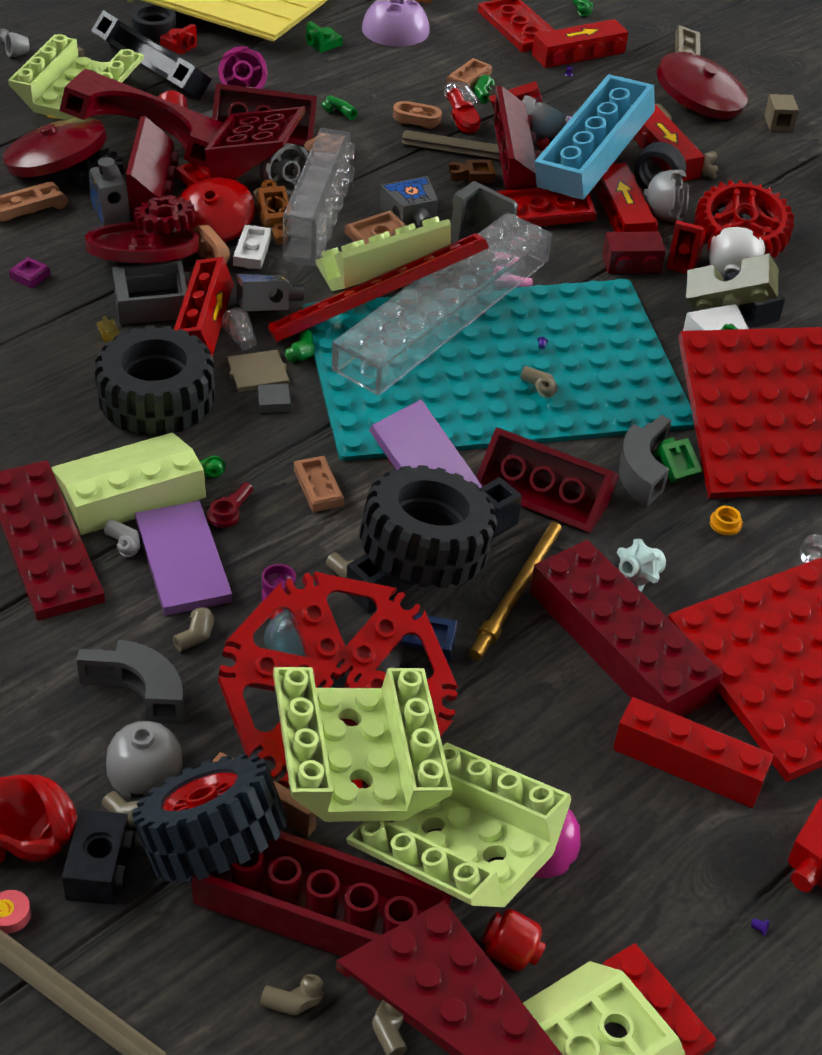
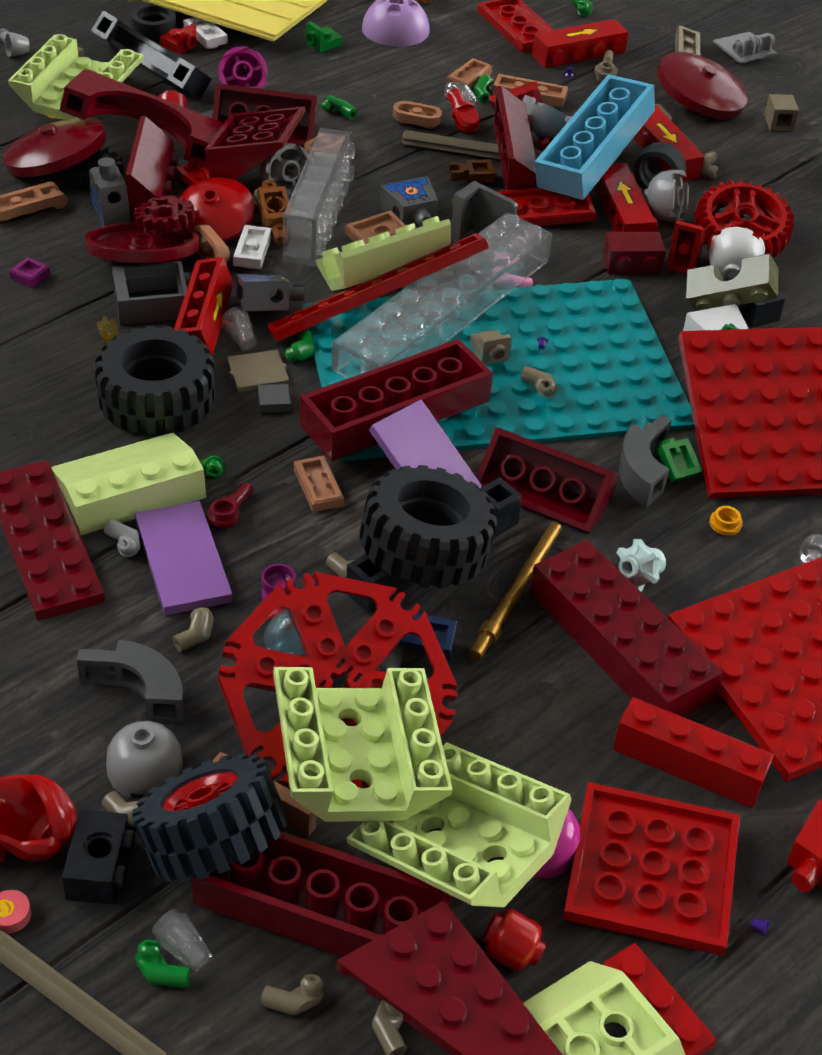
none -> green arm [135,940,190,989]
none -> clear cone [152,908,212,972]
none -> white plate [183,17,228,49]
none -> dark red brick [300,339,493,462]
none -> dark tan bracket [469,330,512,365]
none -> nougat plate [492,74,569,107]
none -> red plate [562,782,740,956]
none -> dark tan plate [594,50,618,82]
none -> light grey hinge [713,32,777,63]

